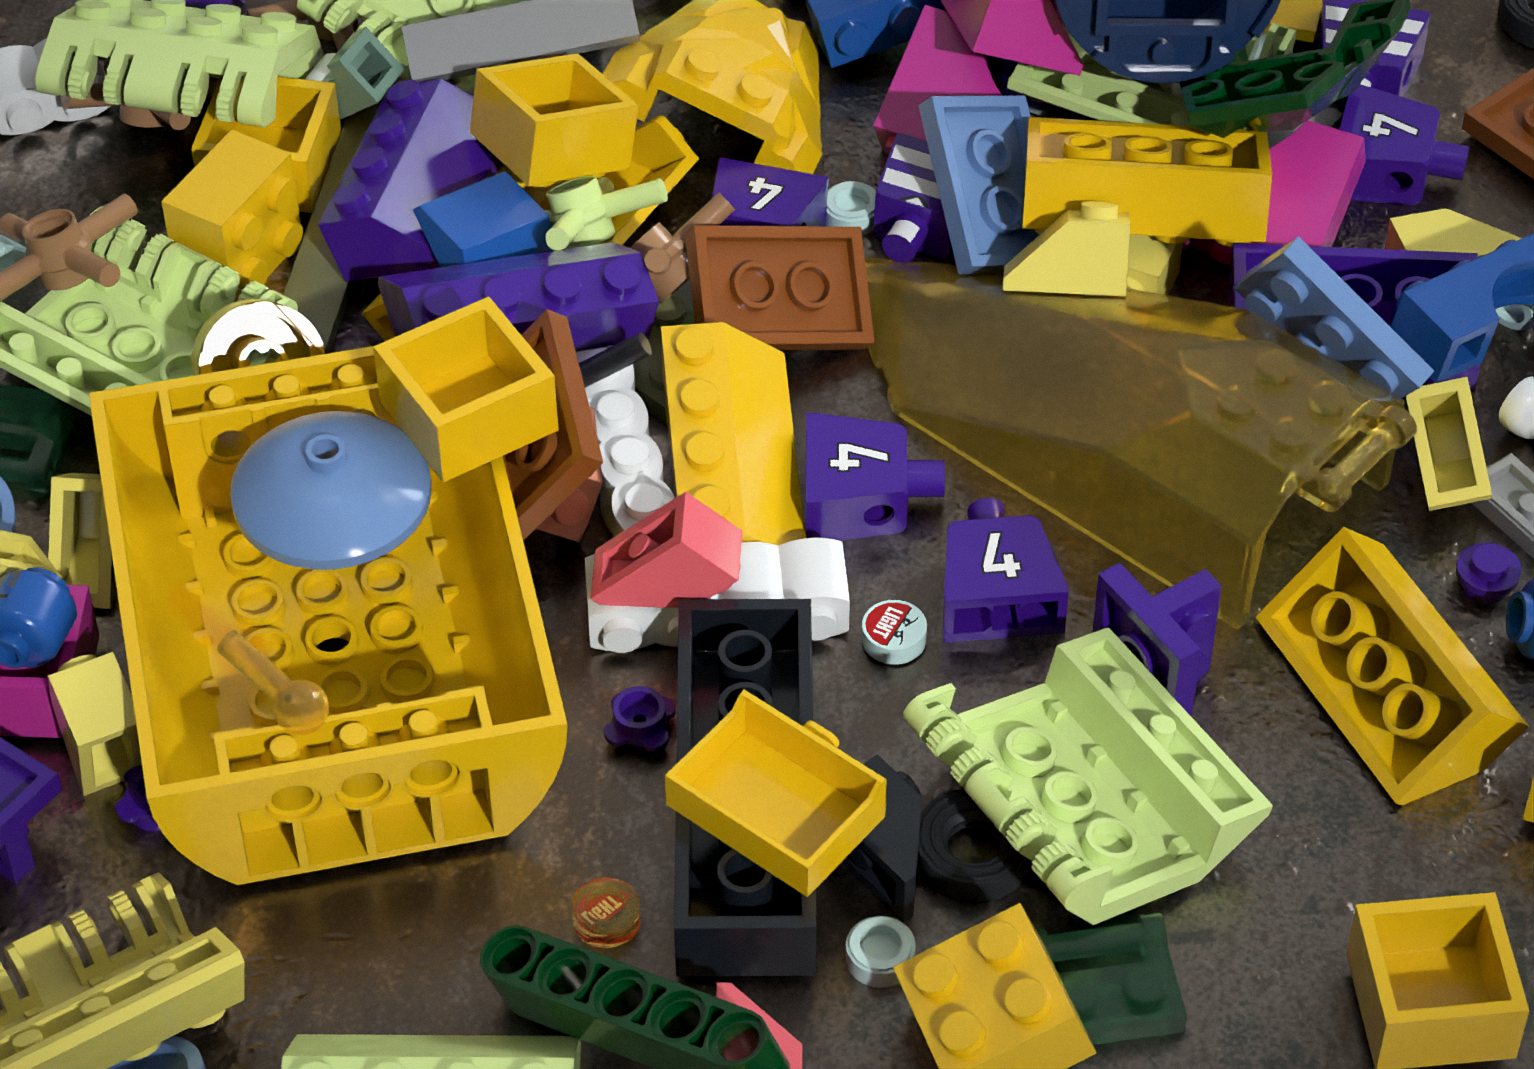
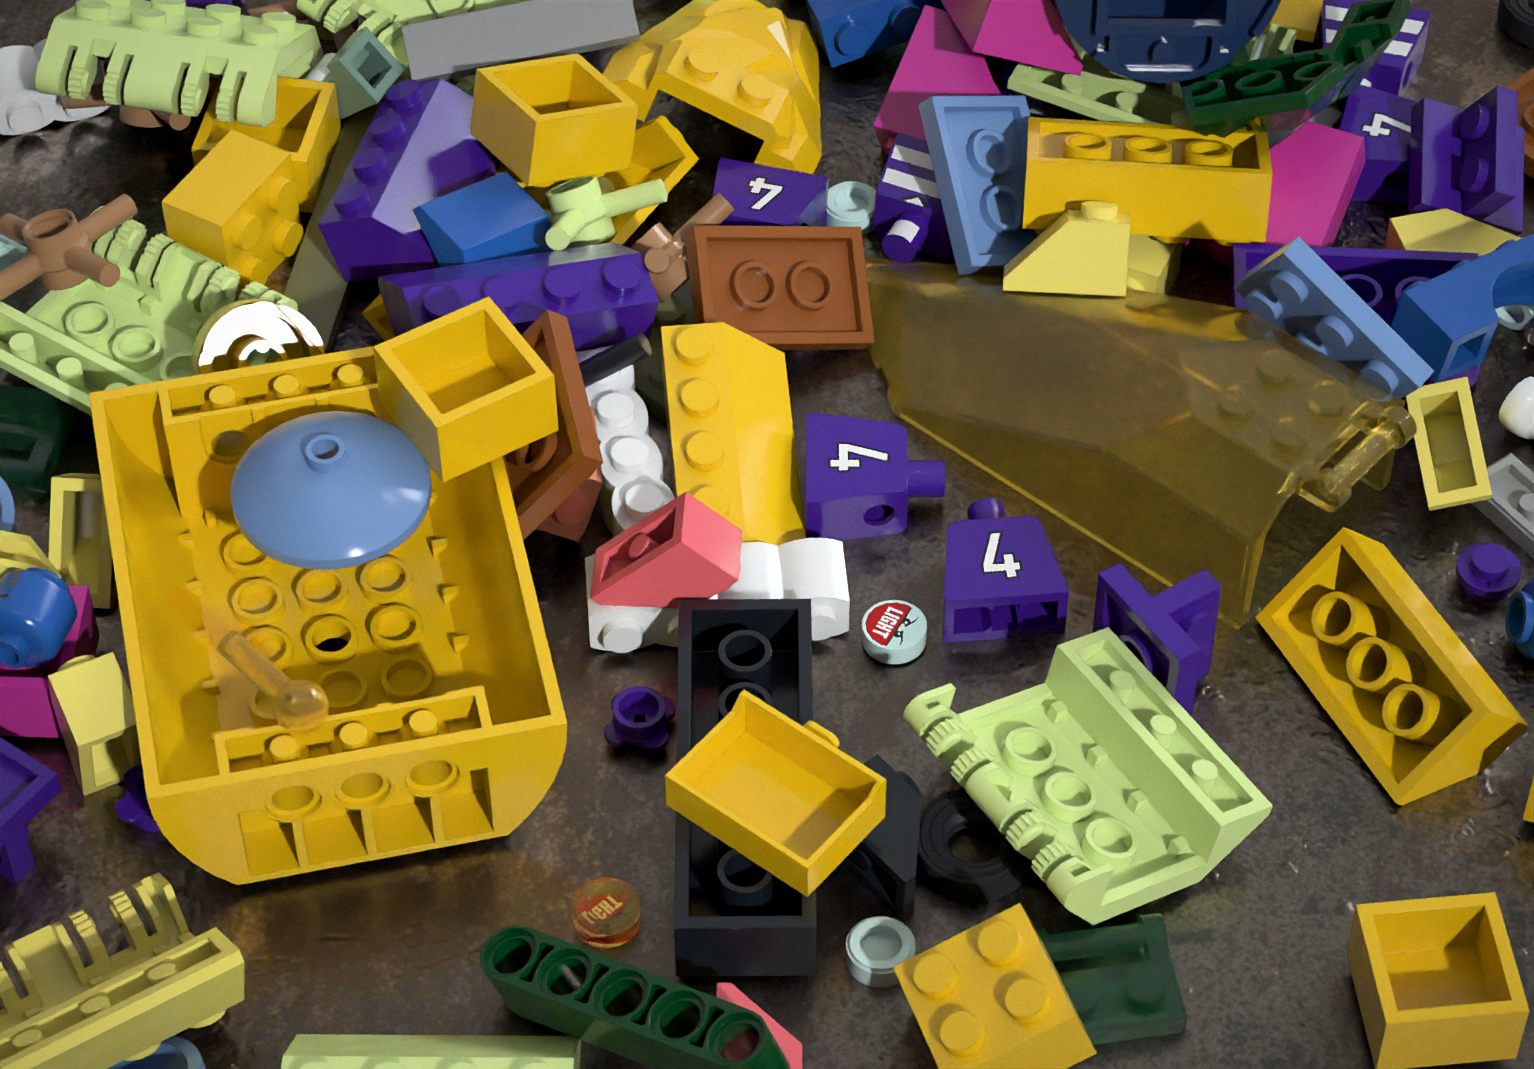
none -> dark purple bracket [1408,85,1524,236]

